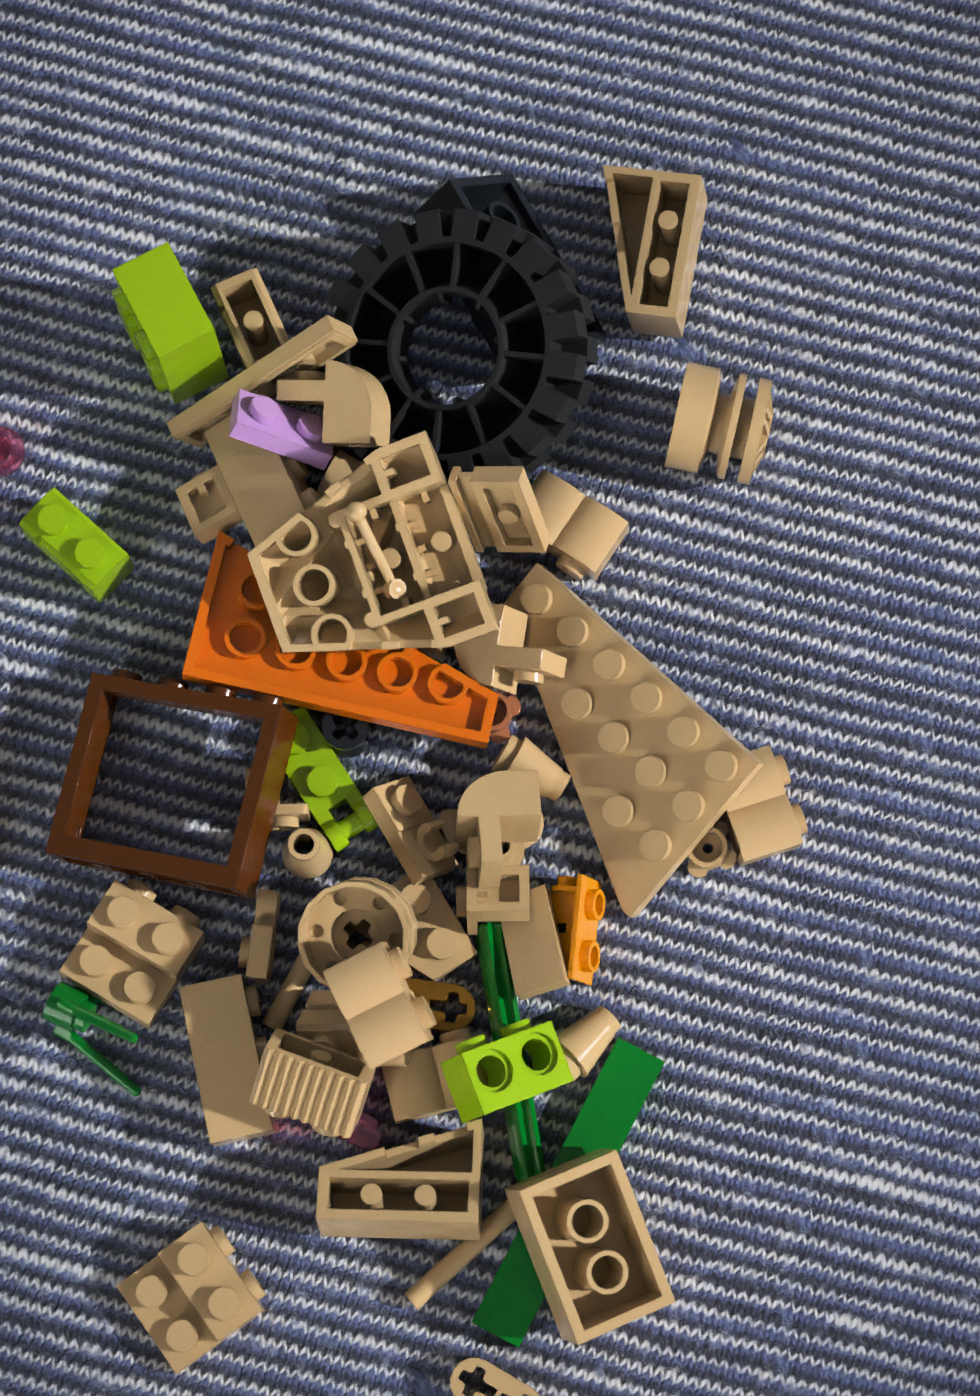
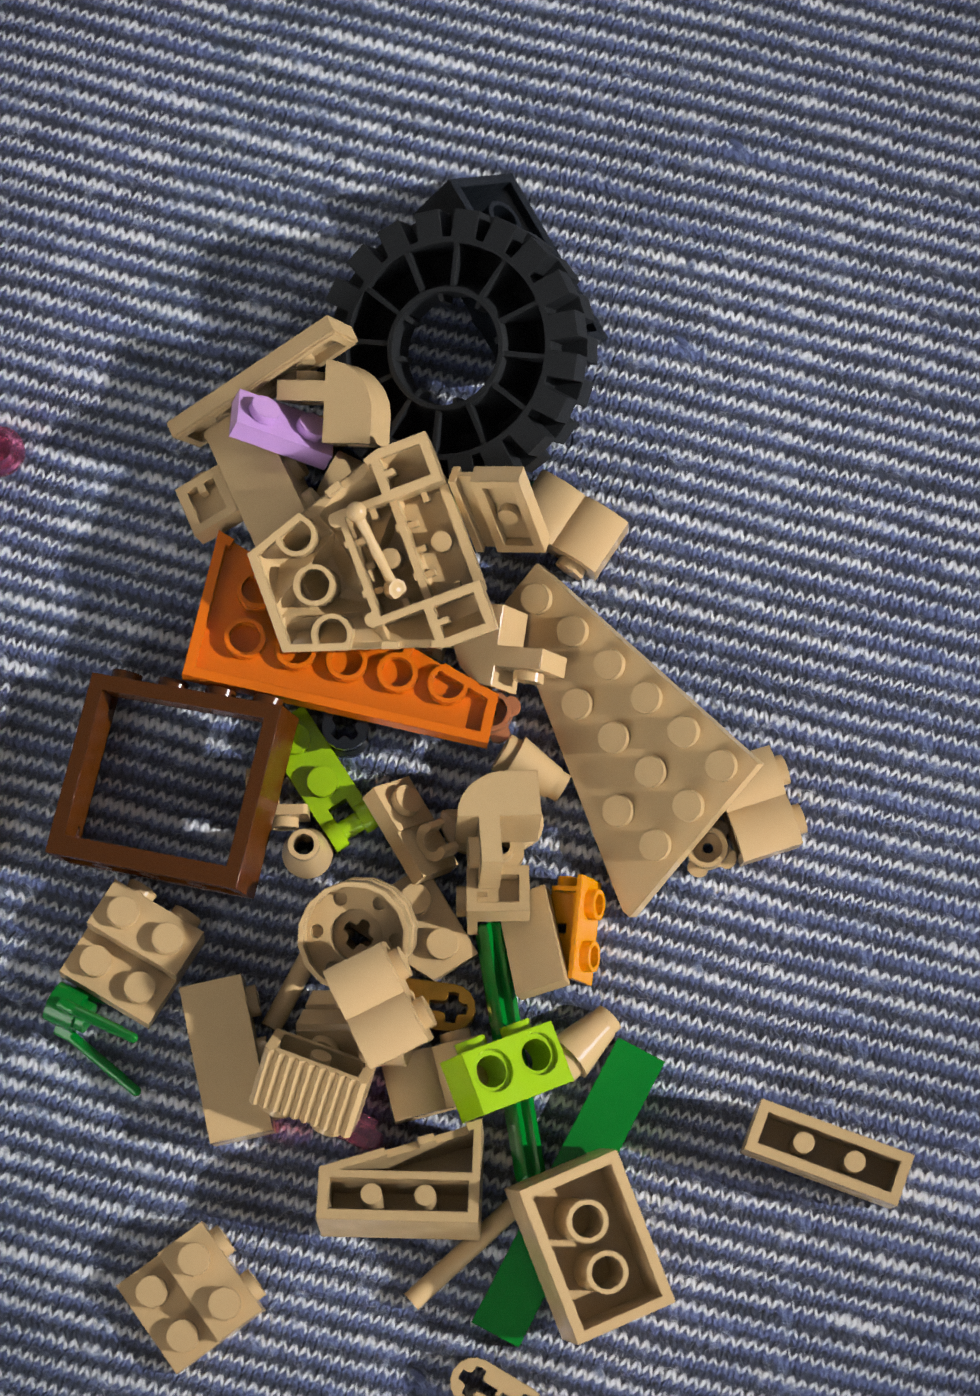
lime brick [19,487,135,603] -> none
lime brick [110,242,229,405] -> none
tan brick [211,268,290,369] -> none
tan plate [238,889,281,984] -> none
tan wedge [603,165,708,338] -> none
tan wheel [664,362,774,485] -> none
none -> tan brick [740,1098,915,1209]

